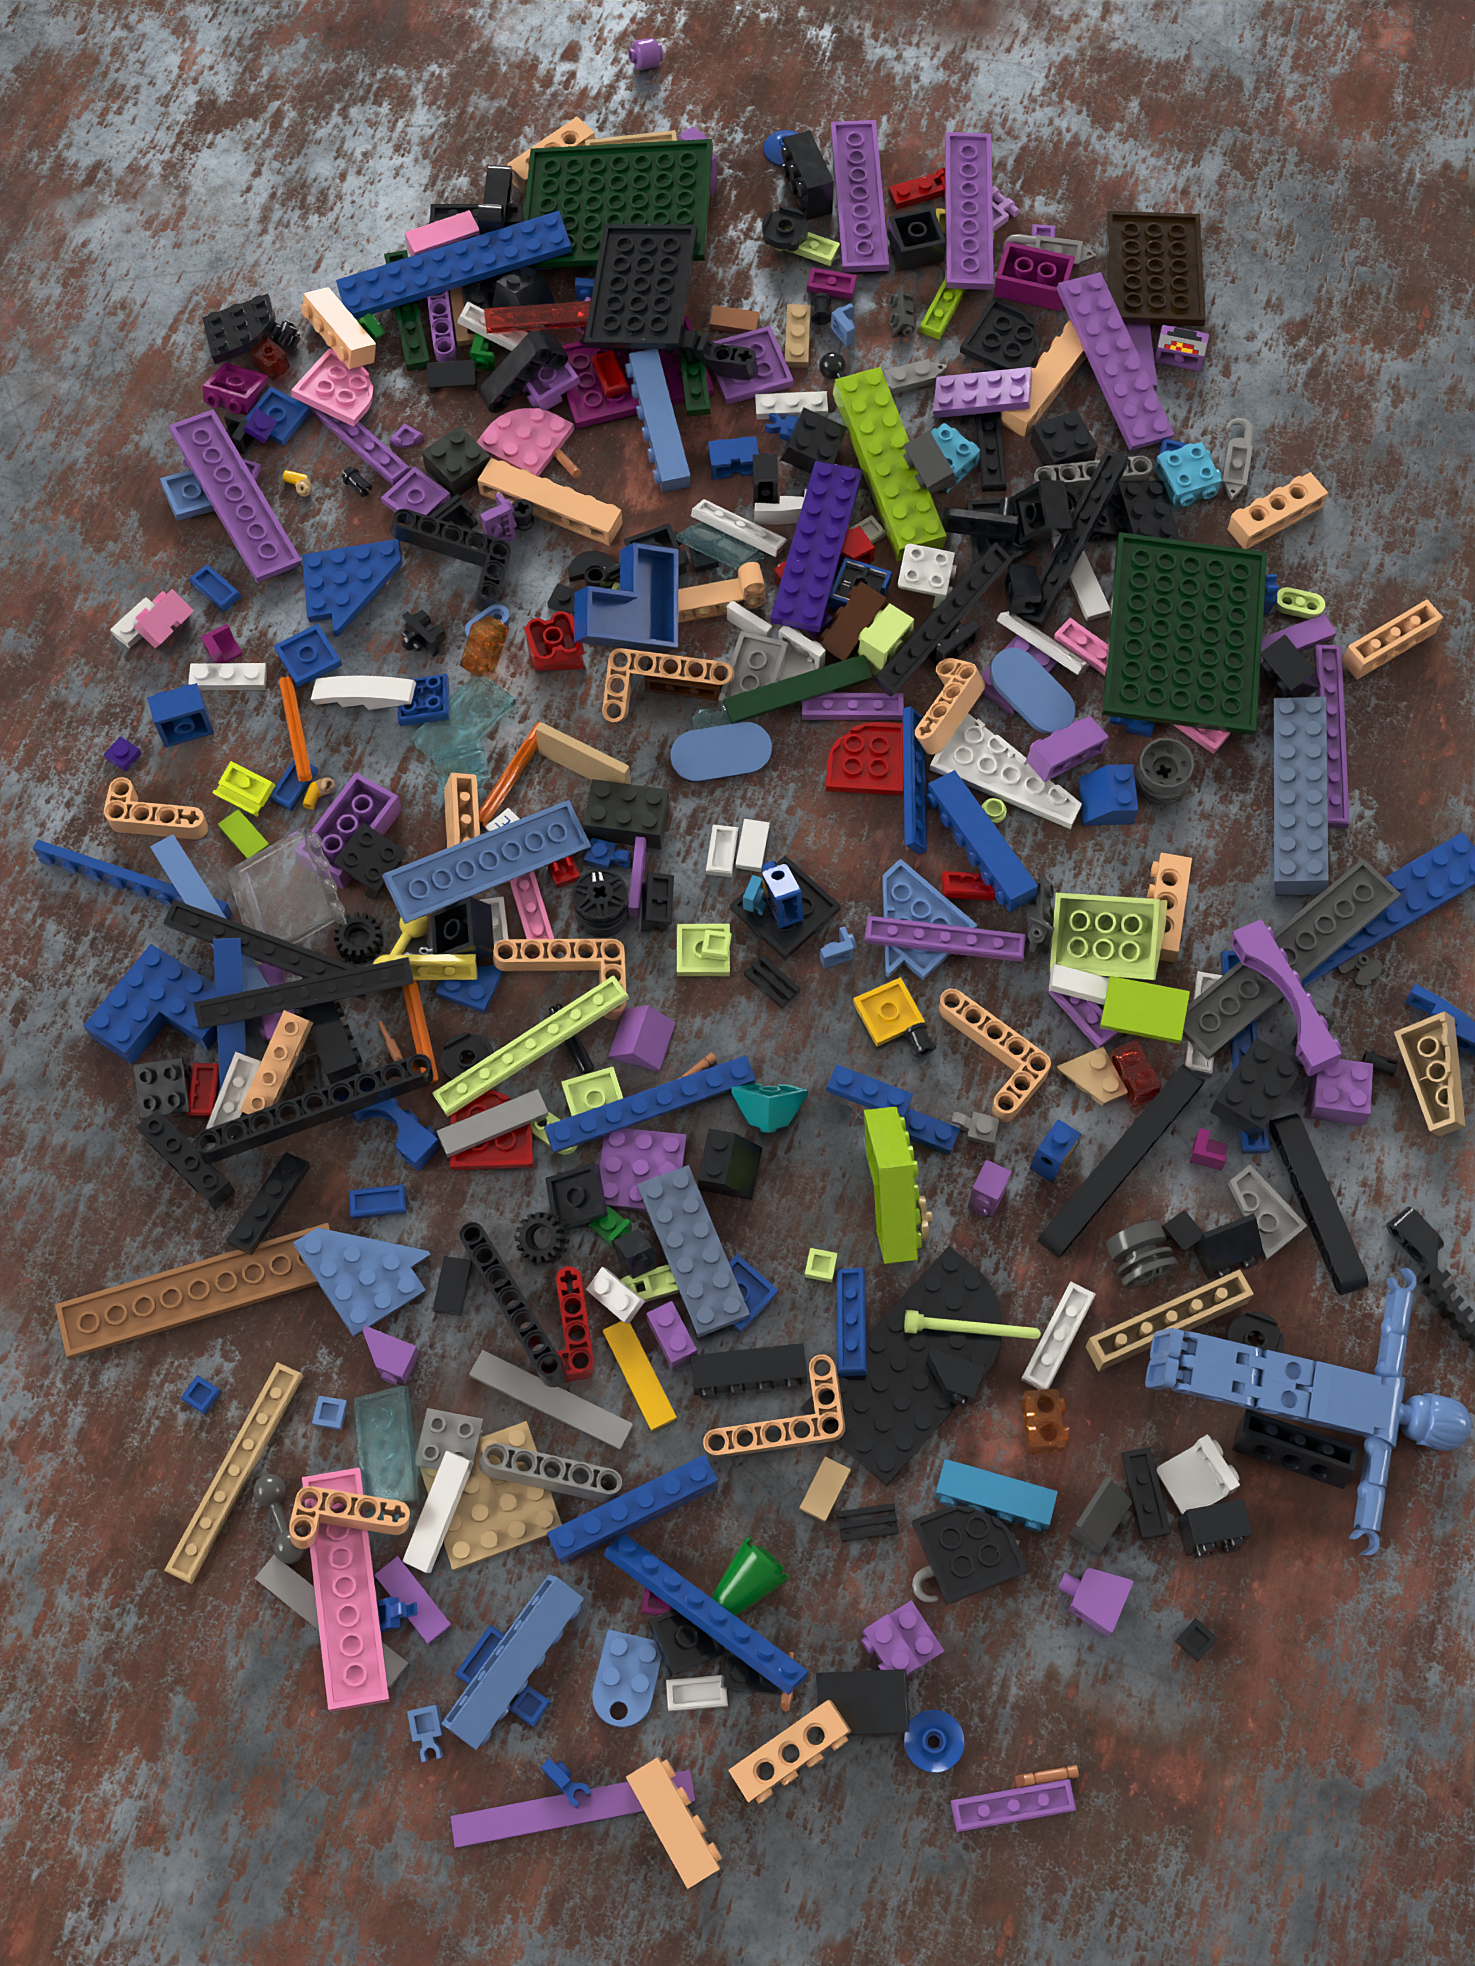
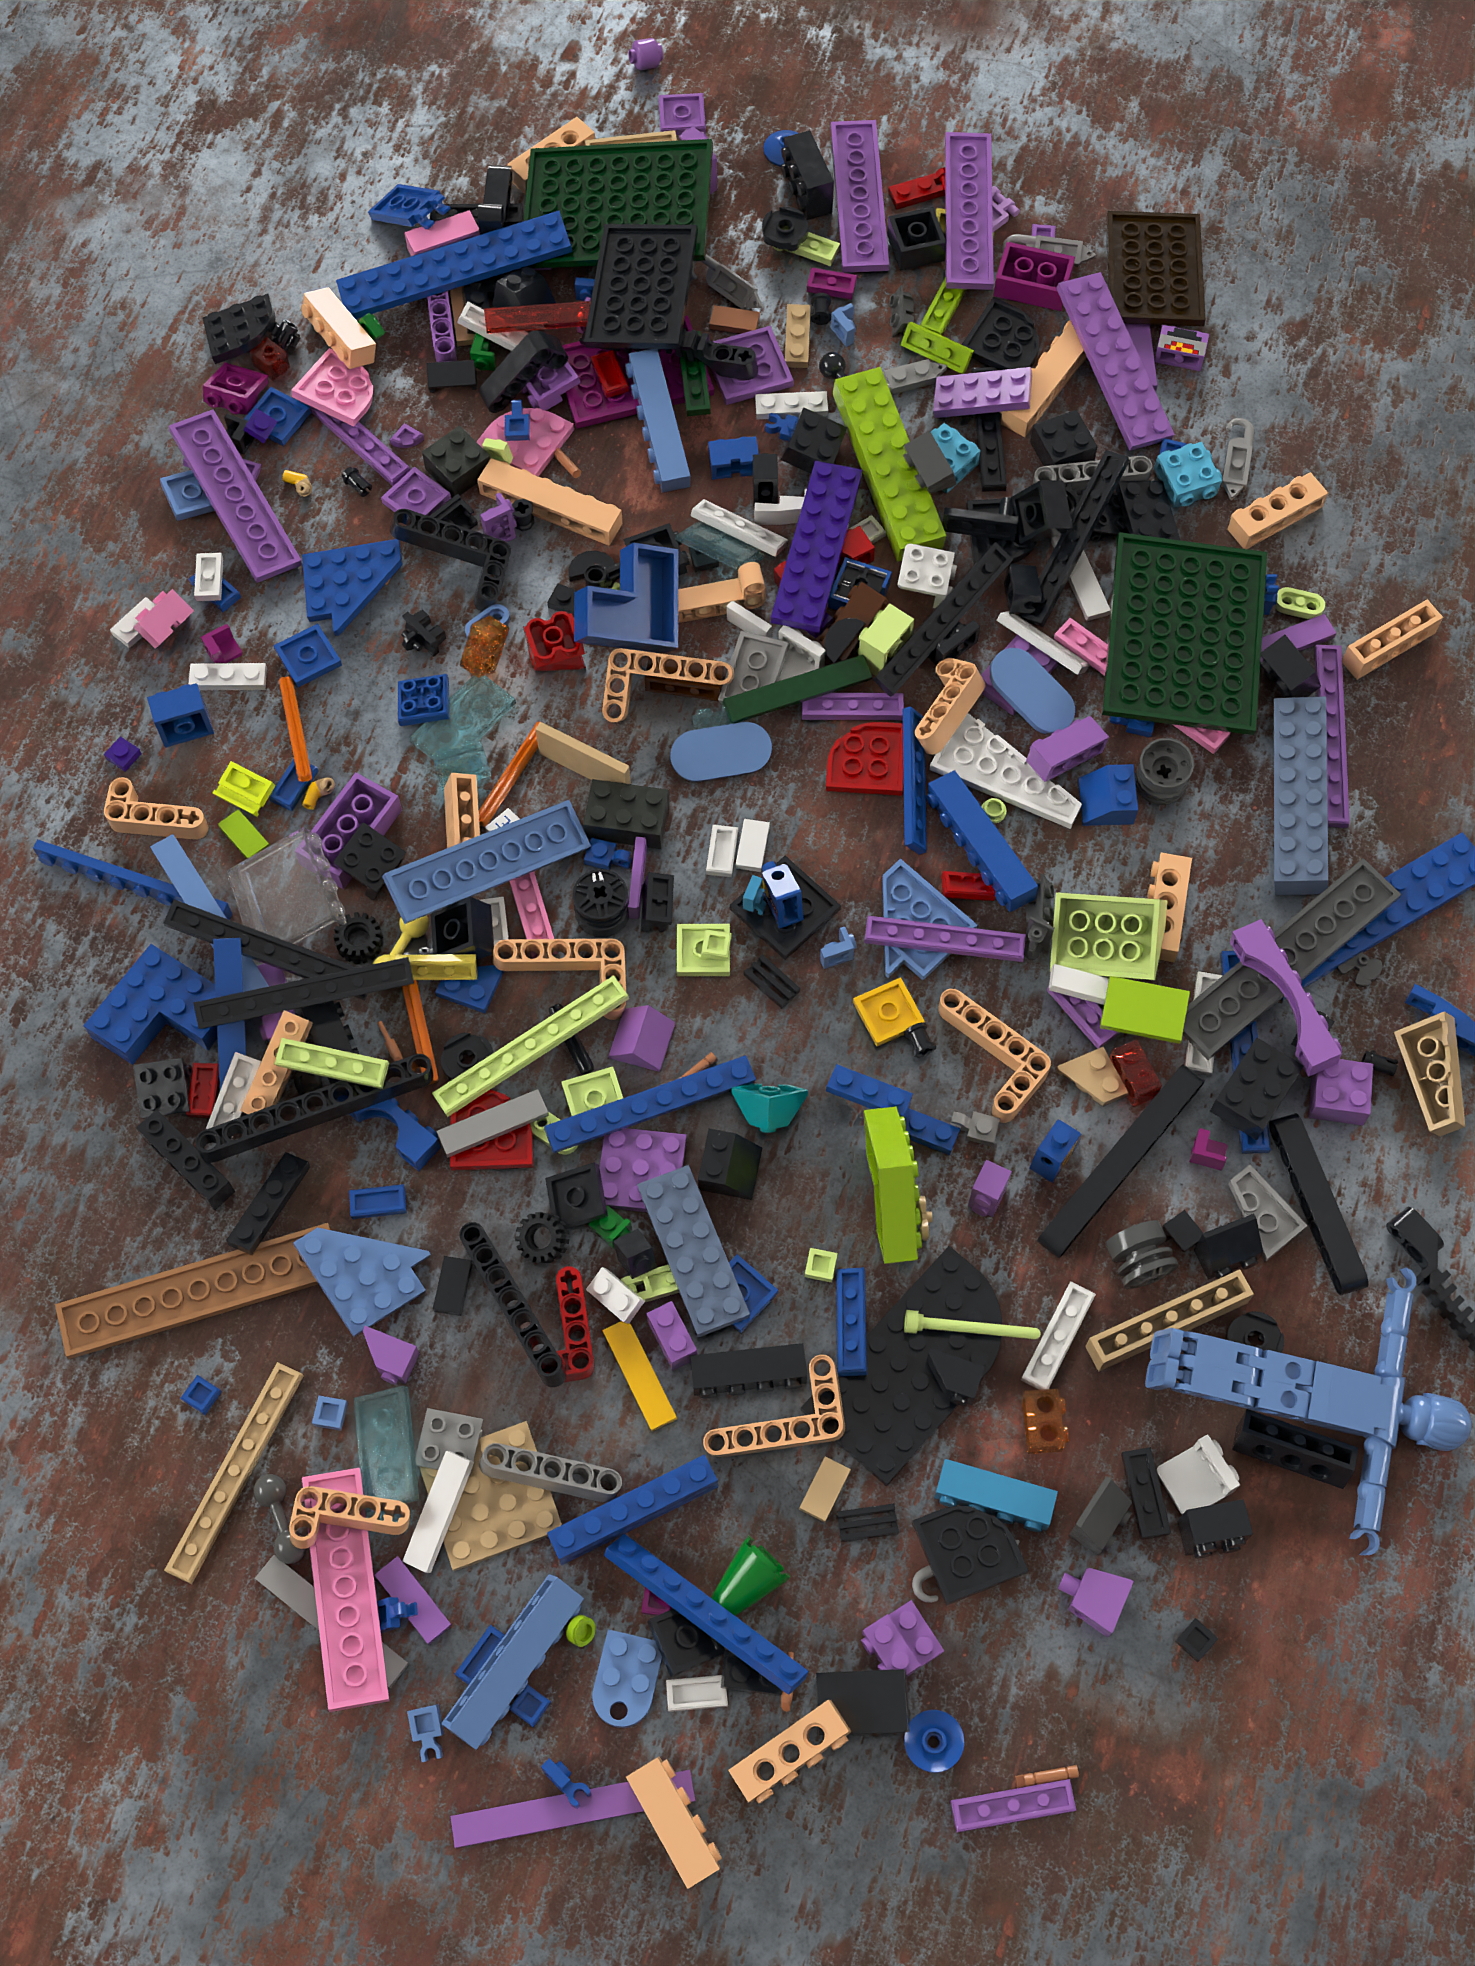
white slope [311,676,416,710] -> none
dark green plate [384,250,430,371] -> none
light grey tile [469,1350,634,1451] -> none
red tile [547,856,580,889] -> none
none -> white plate [194,553,223,601]
none -> yellowish green tile [274,1038,389,1089]
none -> blue tile [368,184,451,229]
none -> yellowish green plate [482,438,513,465]
none -> blue plate [505,400,530,441]
none -> lime tile [566,1615,596,1647]
none -> medium lavender tile [658,93,706,135]
none -> light grey plate [691,254,763,310]
none -> black tile [825,618,866,664]
none -> lime plate [901,322,974,374]

